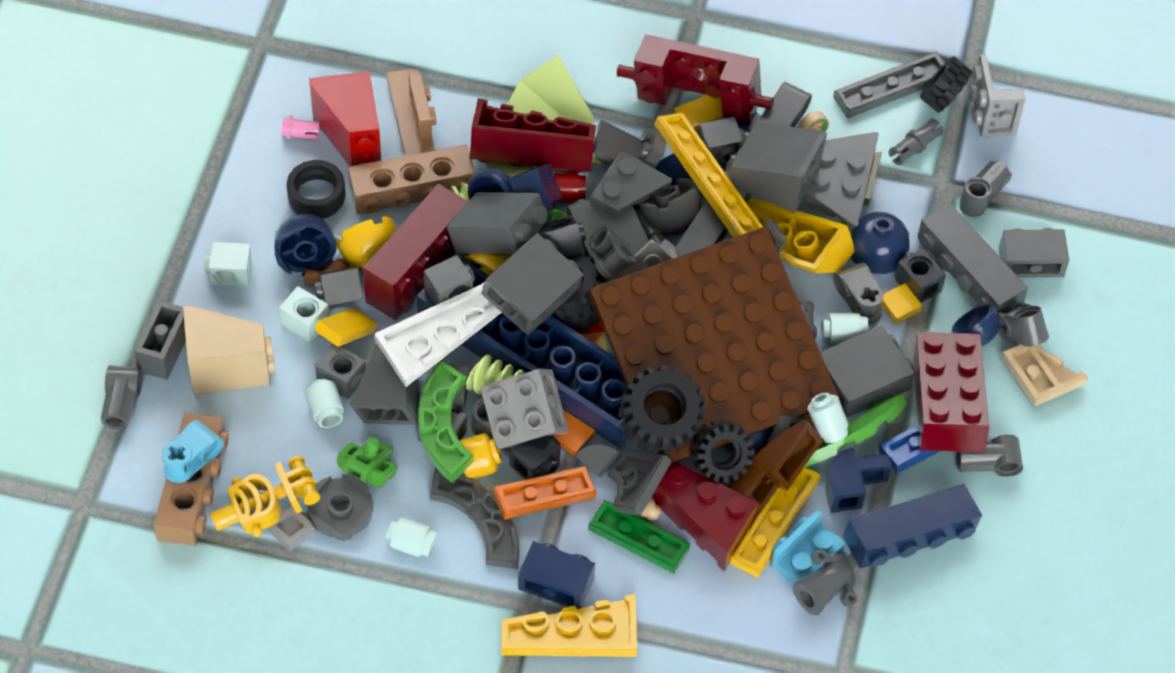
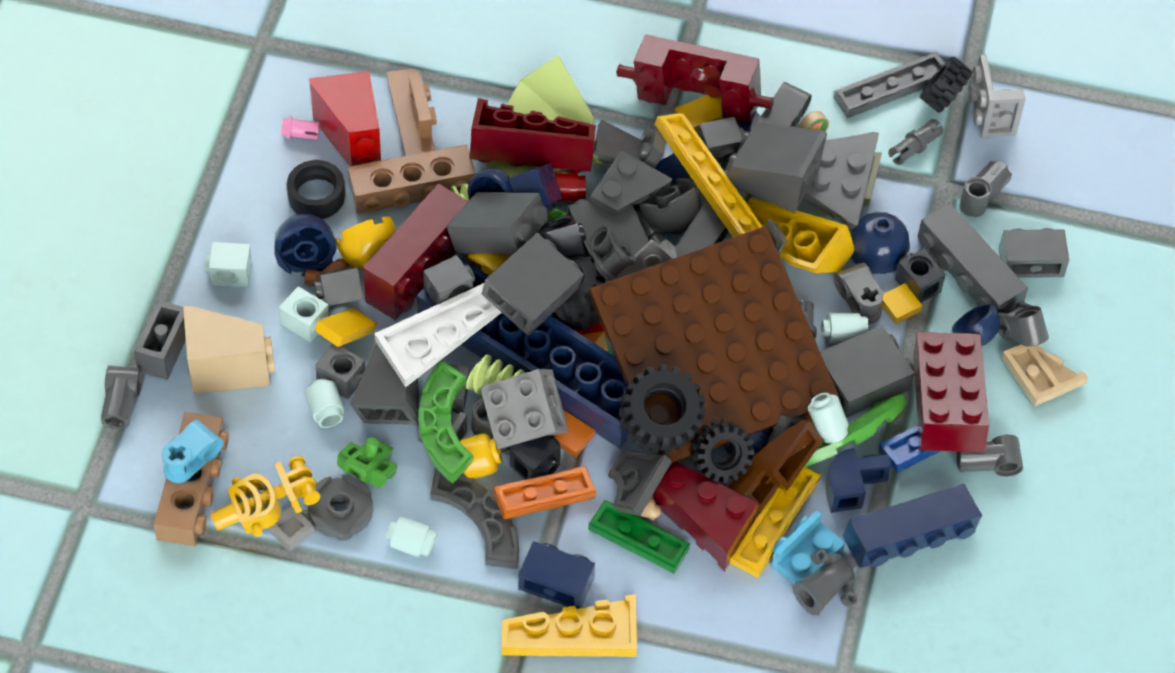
dark grey tile [575,444,621,477] -> none

